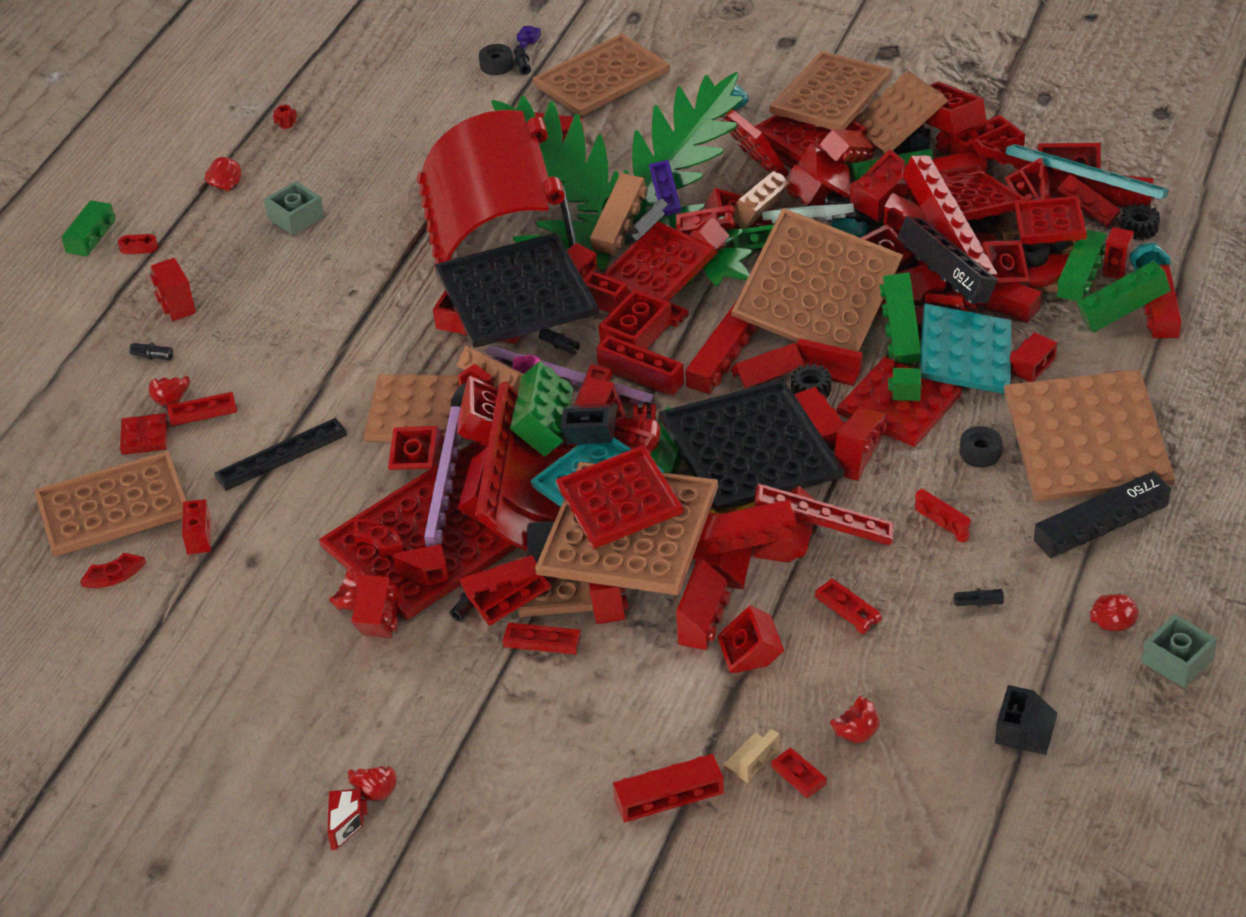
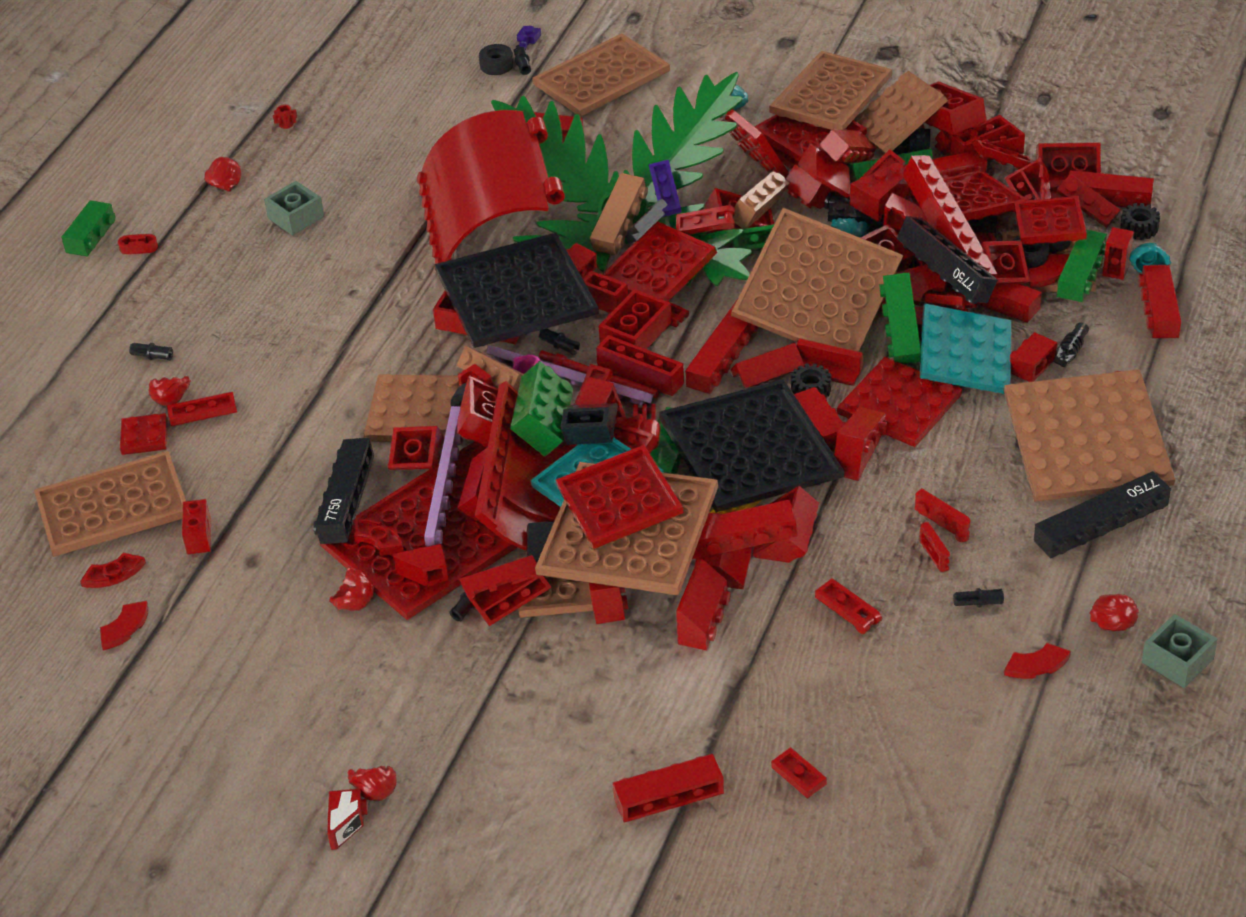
red brick [149,257,196,322] -> none
black tile [214,418,347,491] -> none
red brick [351,574,402,639] -> none
red plate [502,622,581,655] -> none
black bar [560,186,577,248] -> none
brick [691,217,729,251] -> none
red slope [717,605,784,674] -> none
tan panel [723,729,780,783] -> none
red tile [754,484,894,546] -> none
light aqua plate [762,204,854,223] -> none
red hair [830,696,880,743] -> none
green brick [888,368,921,401] -> none
black tyre [959,426,1002,467] -> none
black slope [995,685,1058,755] -> none
teal tile [1006,144,1169,200] -> none
green brick [1077,261,1171,333] -> none
none -> red tile [100,600,149,650]
none -> black brick [313,438,374,544]
none -> red bar [539,350,659,398]
none -> red tile [919,522,950,573]
none -> red tile [1004,643,1071,679]
none -> black hinge [1053,322,1089,368]

